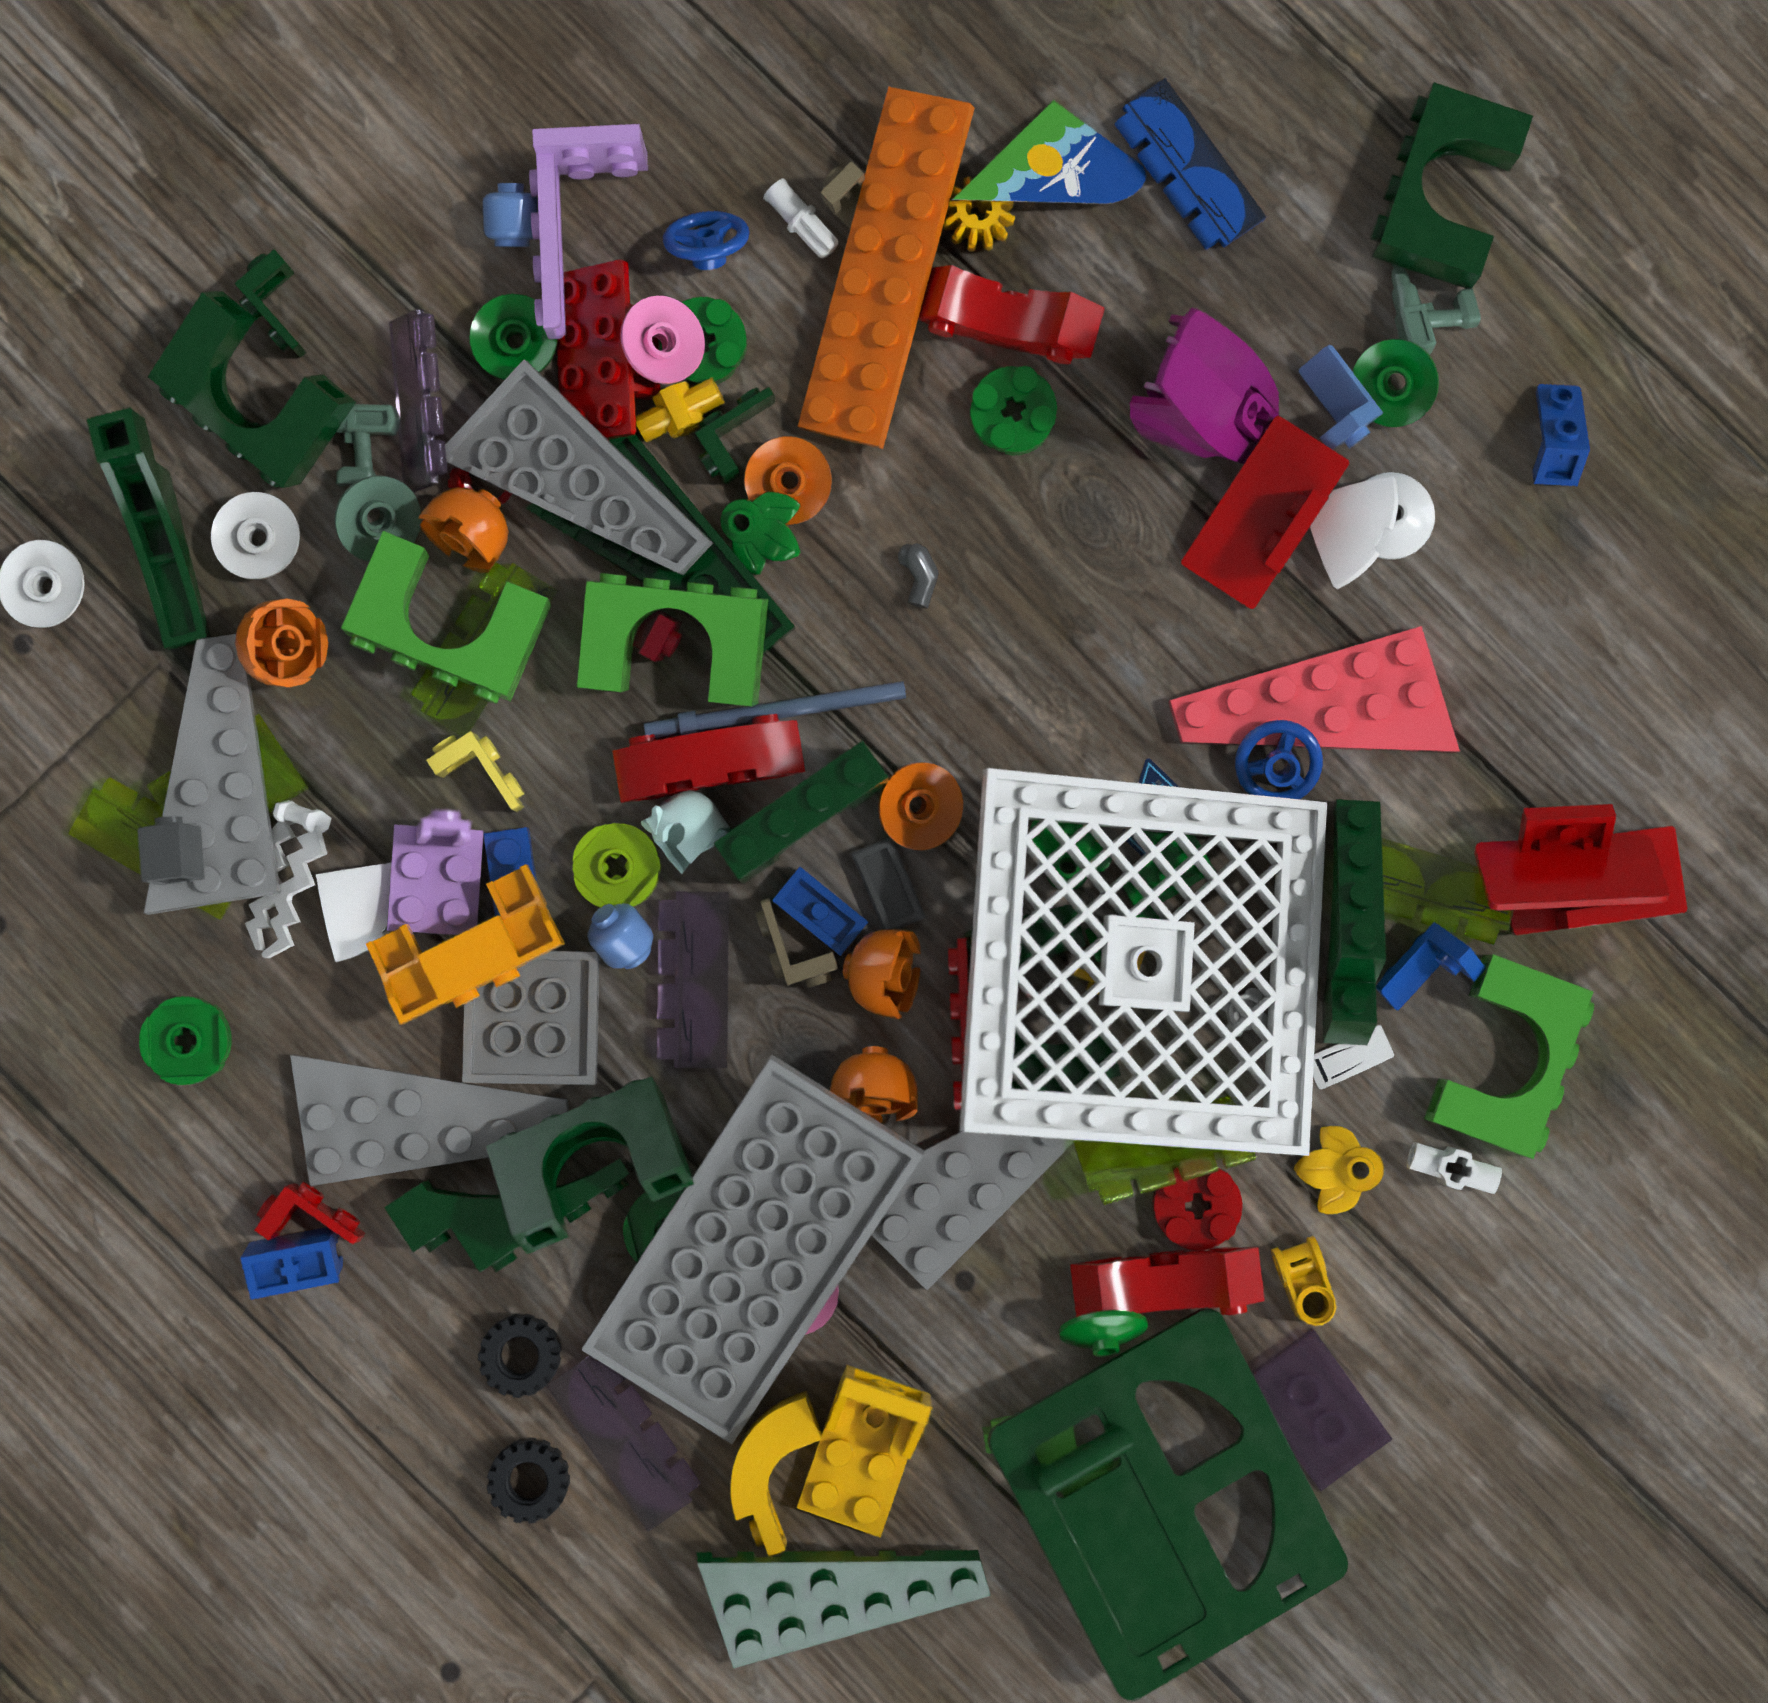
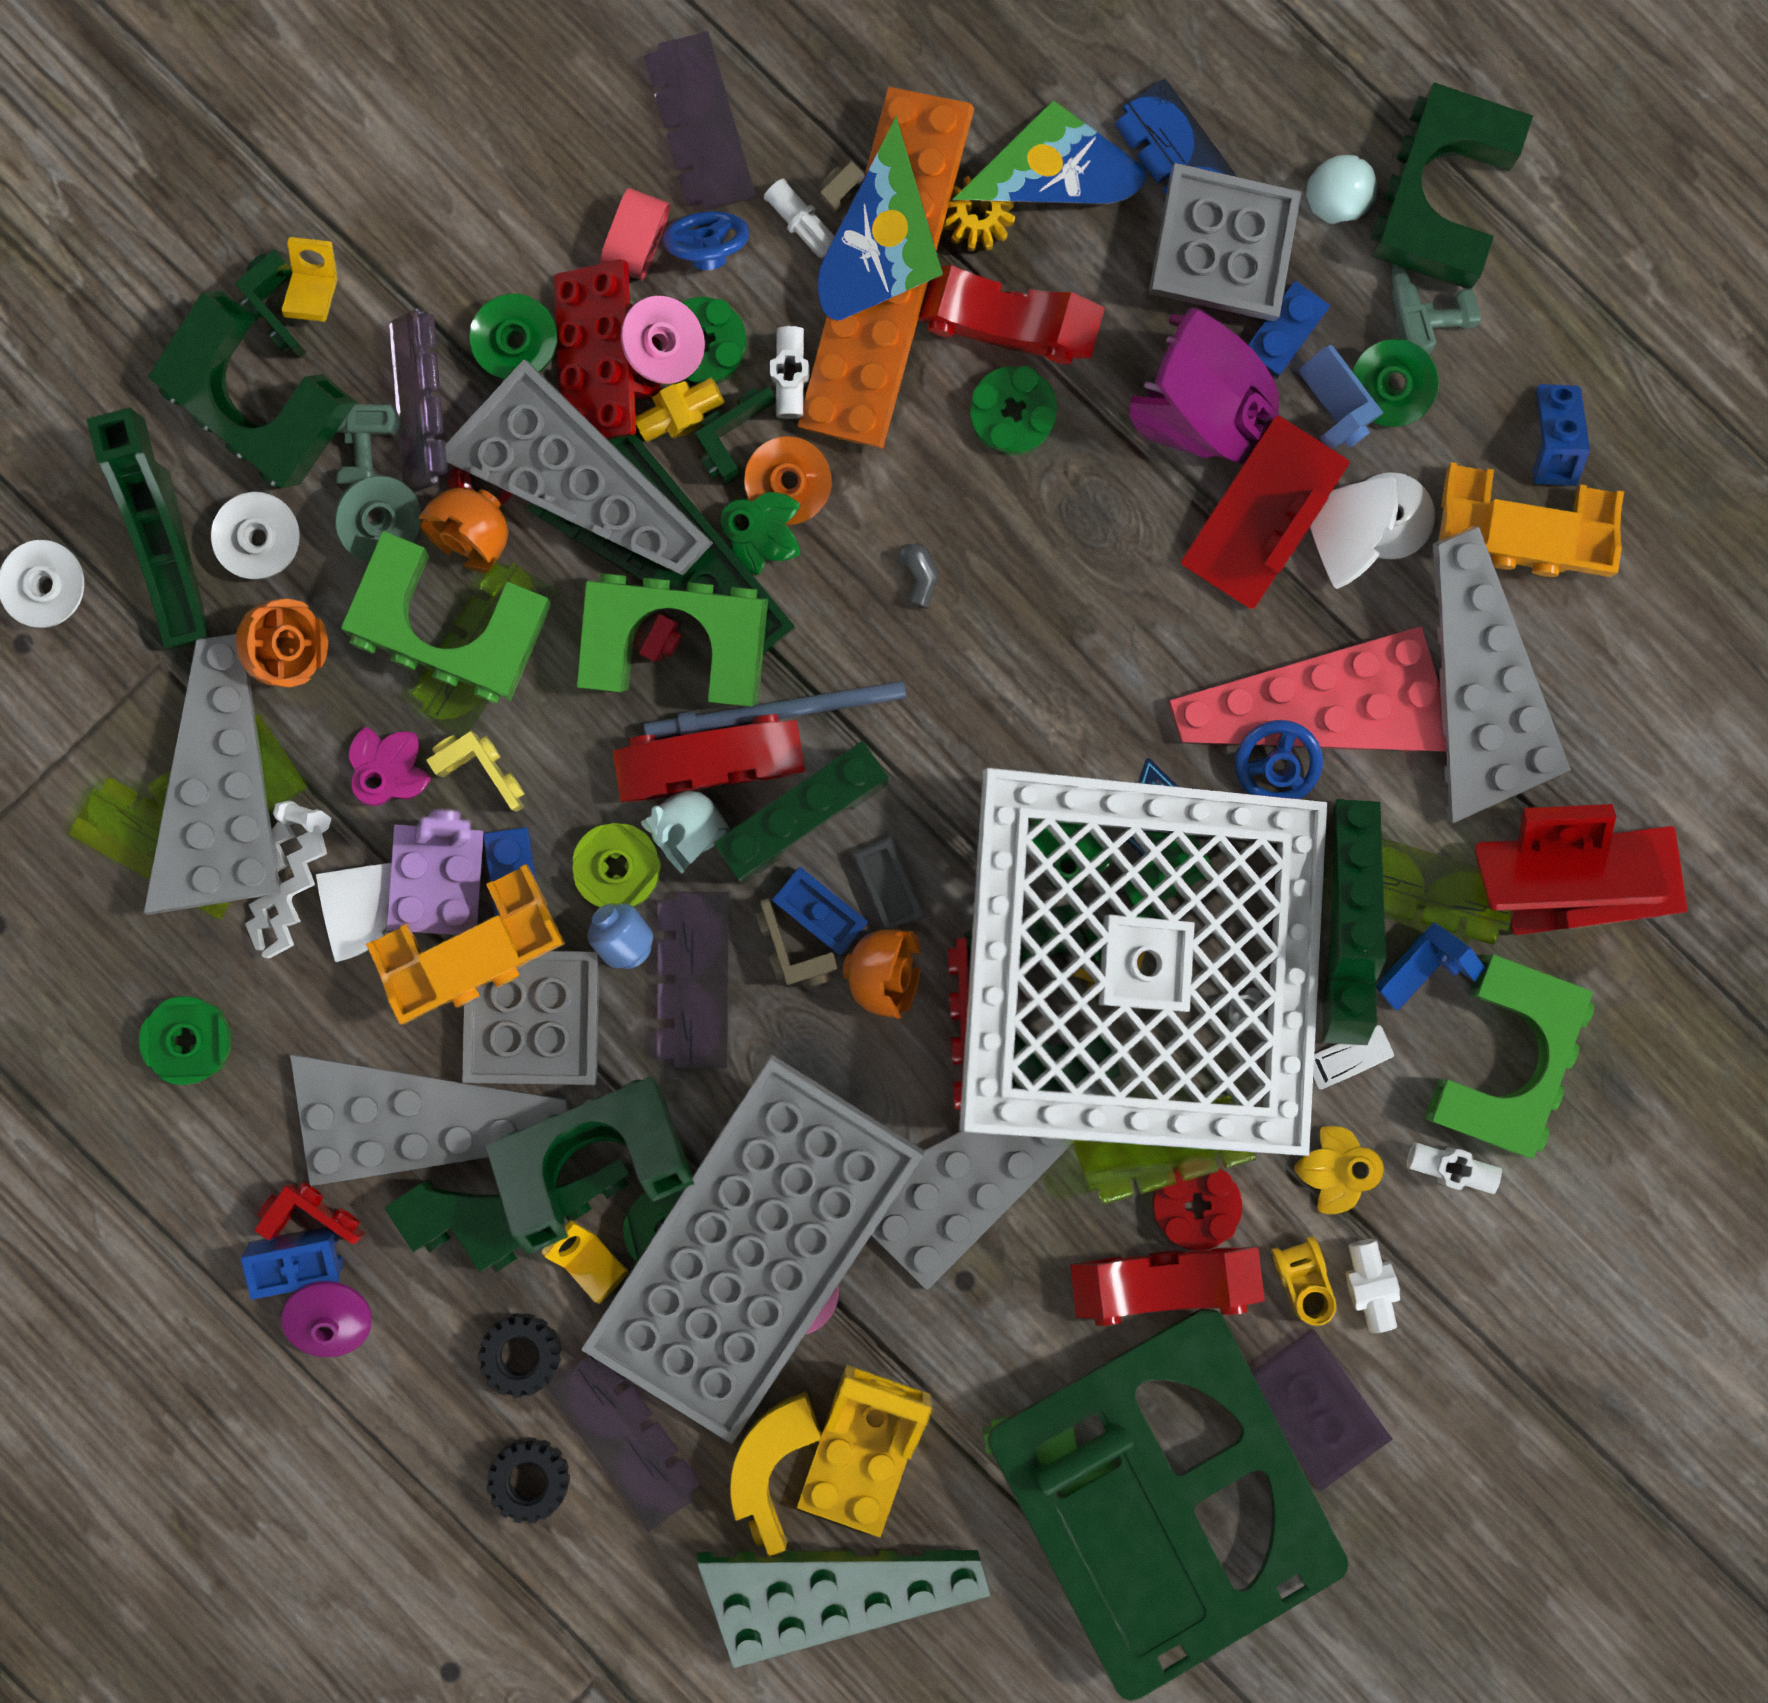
dark grey brick [138,816,205,885] -> none
medium blue head [483,183,538,247] -> none
lavender bracket [529,124,648,339] -> none
orange cylinder [830,1046,918,1123] -> none
orange dish [878,762,963,850] -> none
green dish [1059,1310,1148,1357] -> none
none -> magenta dish [281,1281,372,1357]
none -> yellow bracket [282,237,338,322]
none -> dark pink plate [348,727,431,806]
none -> yellow bracket [541,1220,629,1304]
none -> coral beam [600,188,670,280]
none -> clear purple windscreen [644,31,756,210]
none -> white axle [770,326,810,419]
none -> sticker [818,116,943,320]
none -> light grey plate [1149,163,1301,322]
none -> blue plate [1248,280,1331,379]
none -> light aqua hair [1306,155,1378,224]
none -> white axle [1346,1239,1400,1333]
none -> light grey wing [1433,526,1571,823]
none -> light orange bracket [1438,462,1624,577]

